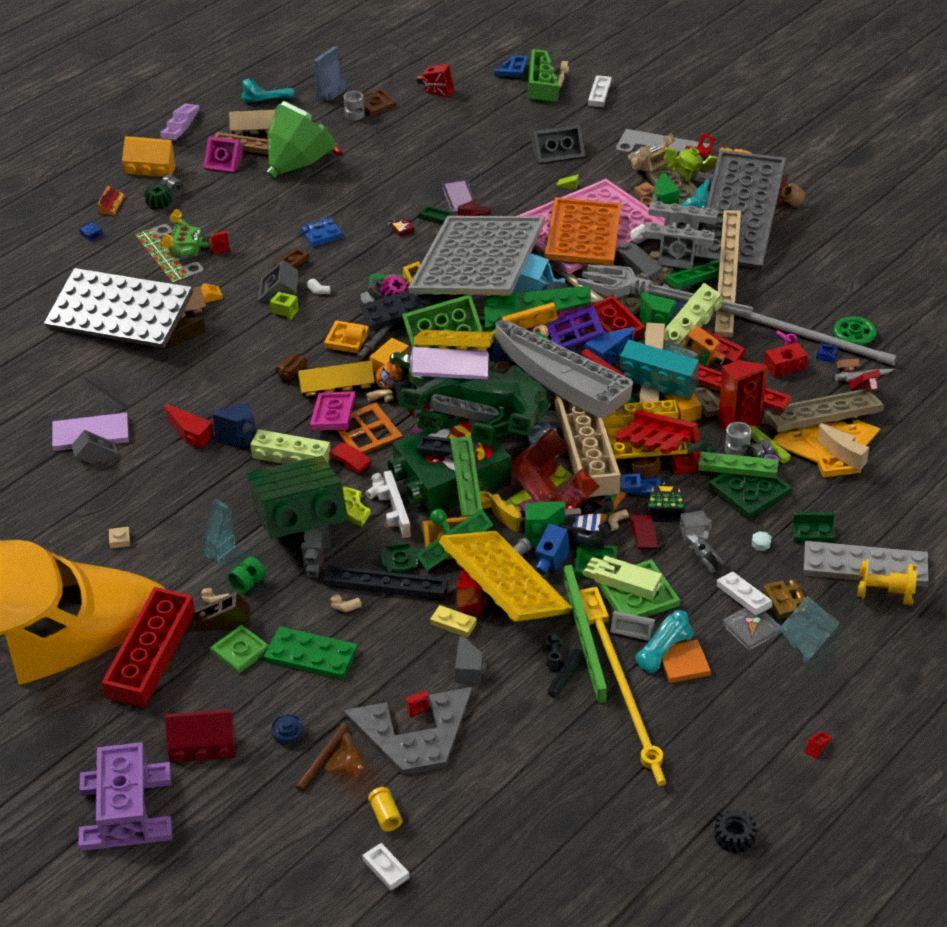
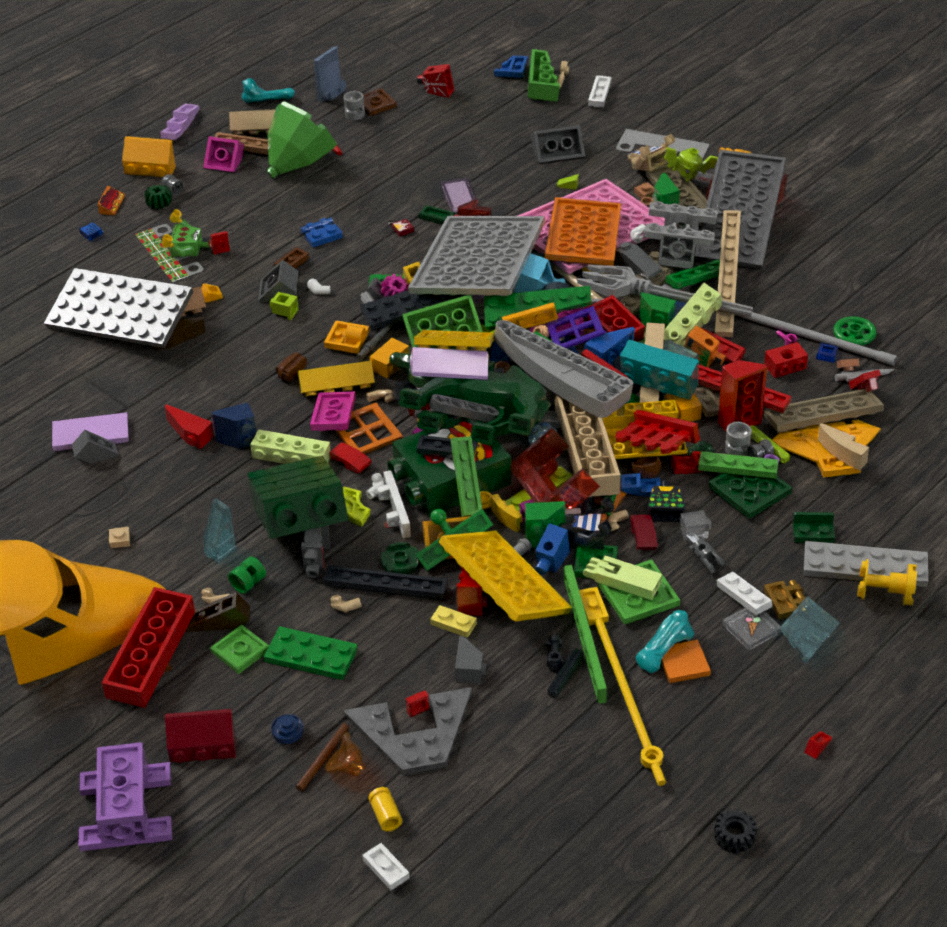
orange head [375,362,402,389] -> none
light grey tile [610,611,655,641] -> none
teal hair [681,179,712,209] -> none
red bracket [685,132,716,156] -> none
light aqua tile [752,532,771,551] -> none
medium nougat head [780,183,805,207] -> none

